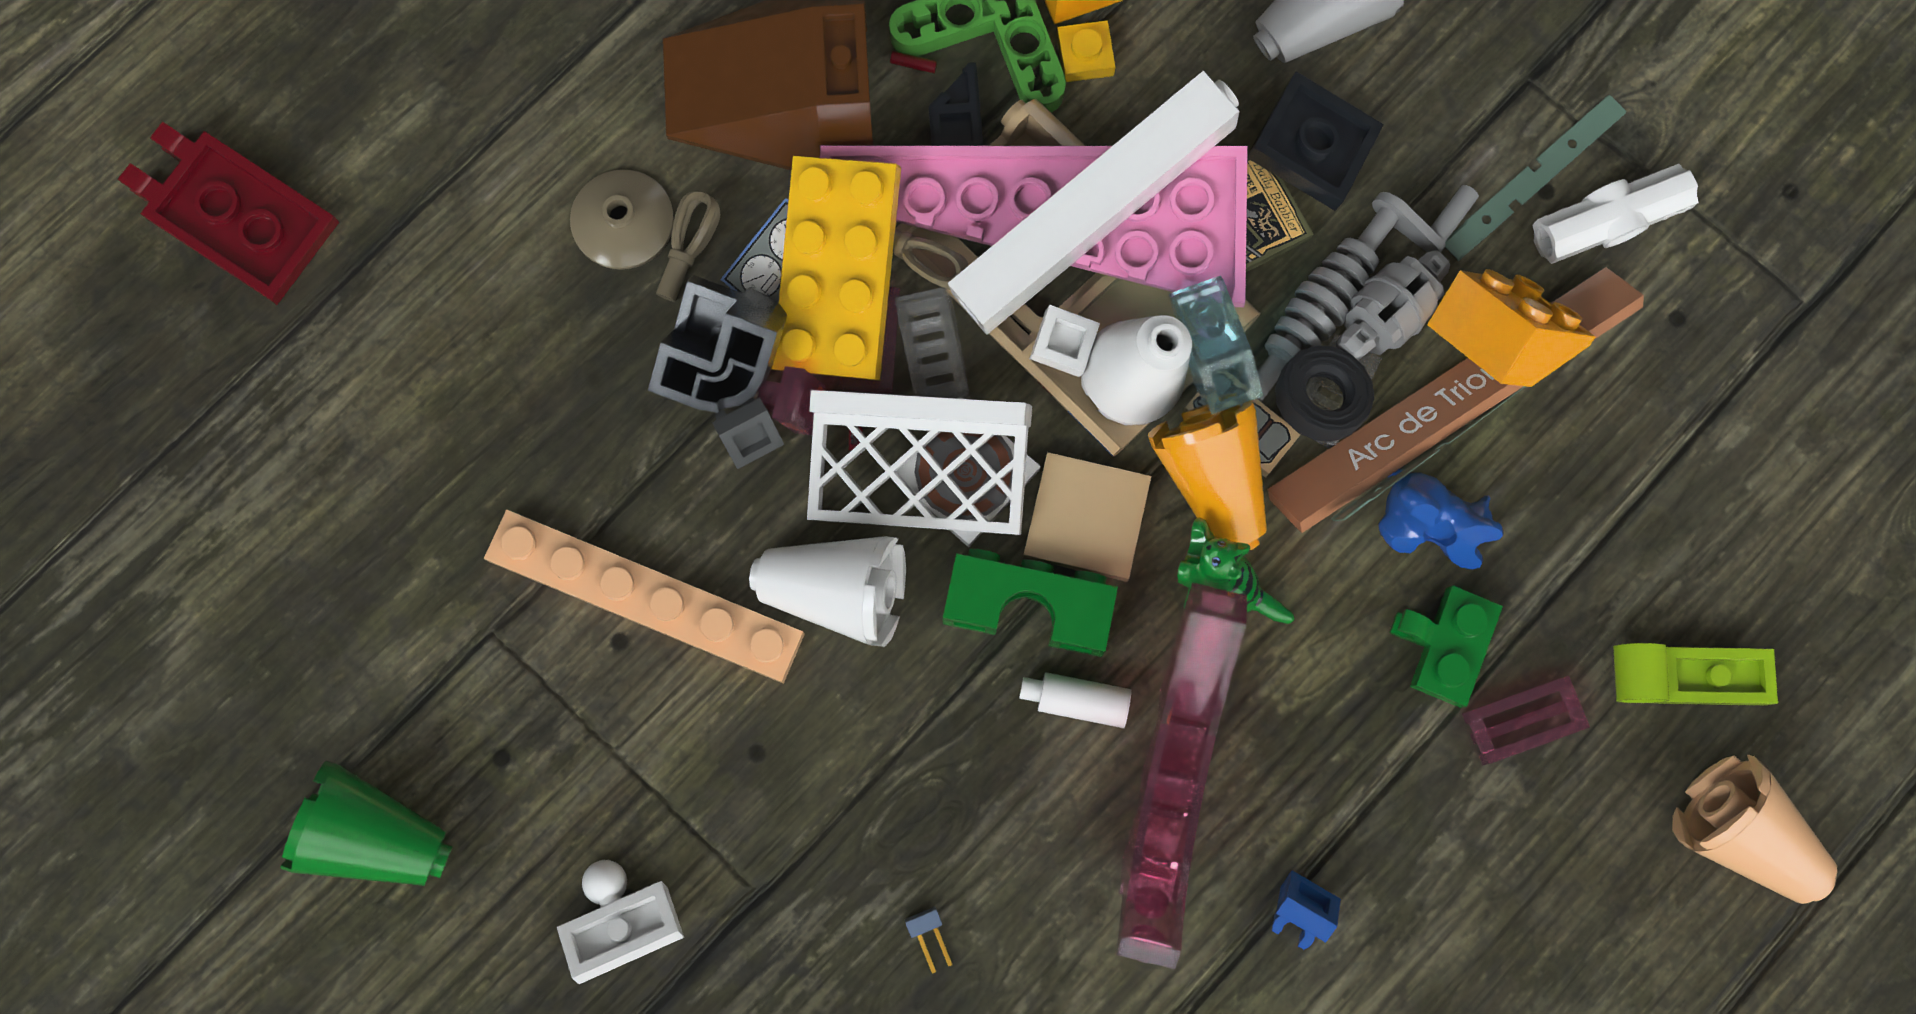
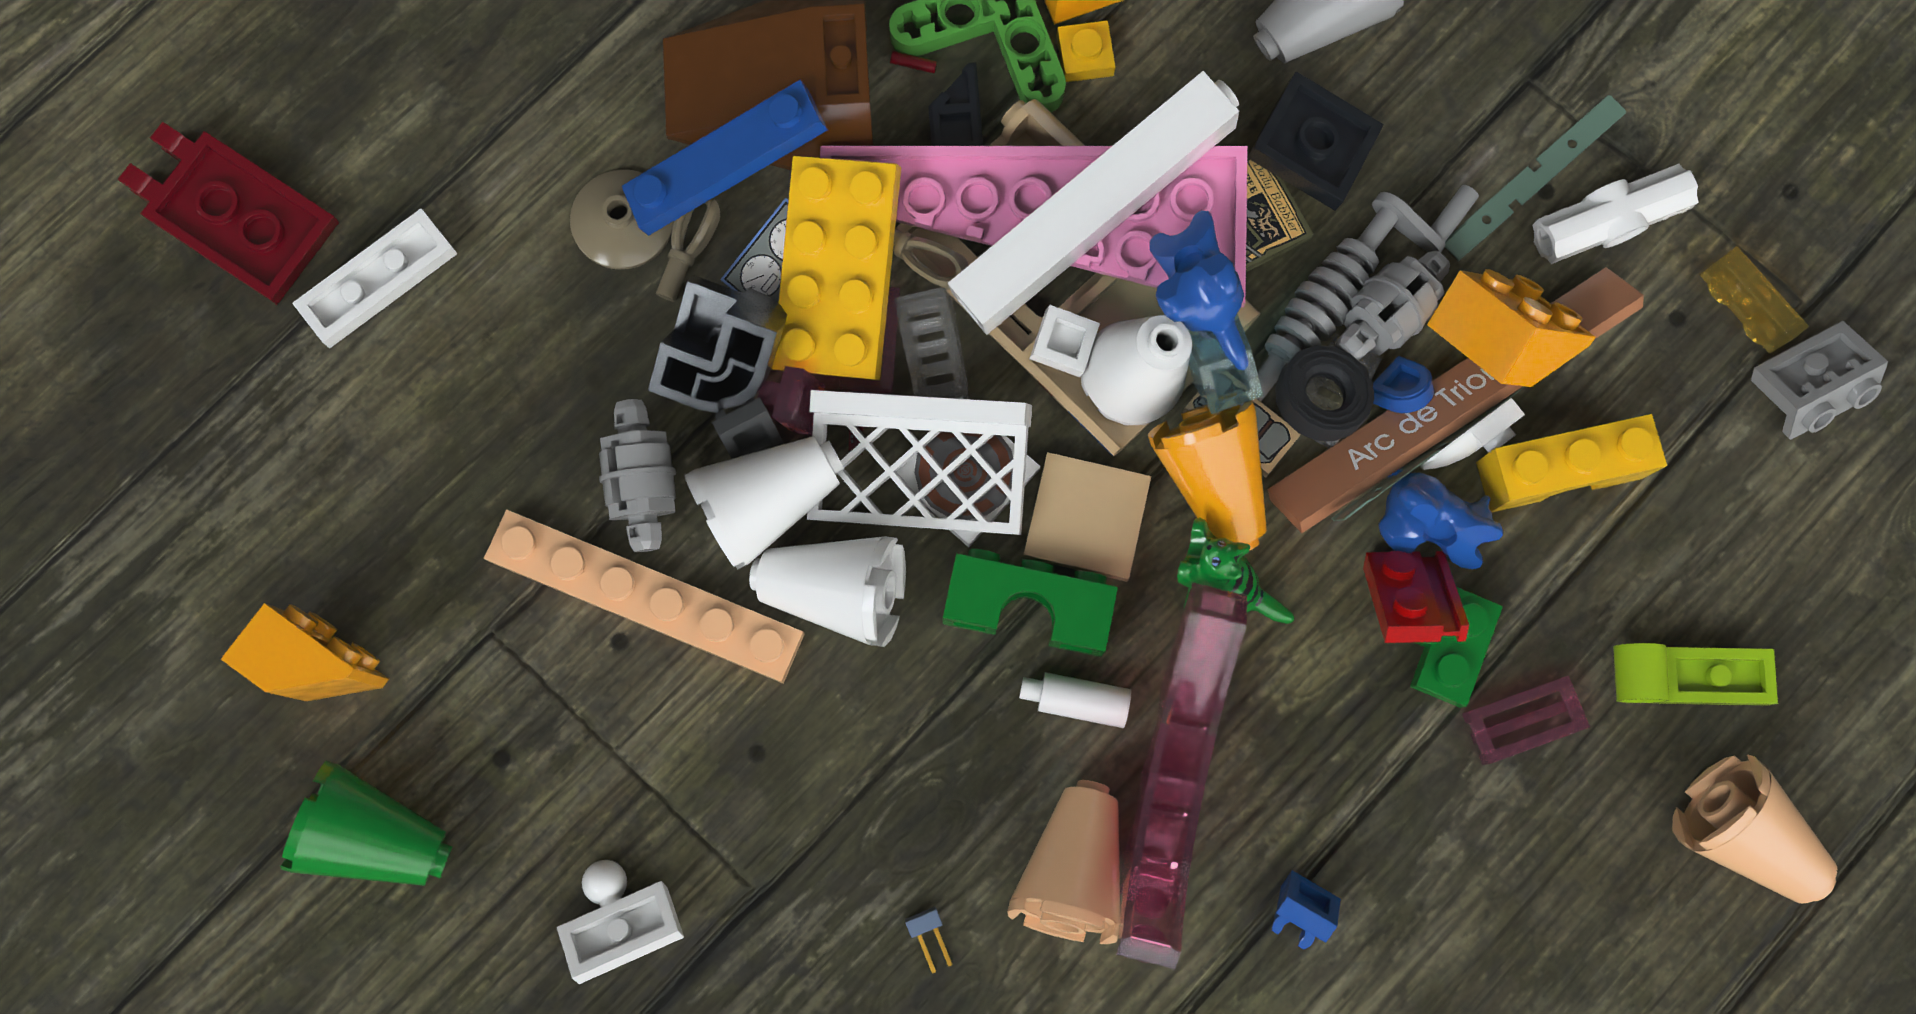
none -> light orange slope [221,603,389,701]
none -> white plate [292,208,457,348]
none -> light grey piece [599,399,676,552]
none -> blue plate [621,80,828,236]
none -> white cone [685,436,844,570]
none -> light nougat cone [1007,780,1121,944]
none -> blue animal [1150,210,1249,370]
none -> red plate [1363,551,1470,643]
none -> blue tile [1373,356,1434,413]
none -> white plate [1420,398,1525,470]
none -> yellow arch [1476,414,1668,512]
none -> clear yellow plate [1700,246,1809,354]
none -> light grey bracket [1751,321,1888,440]

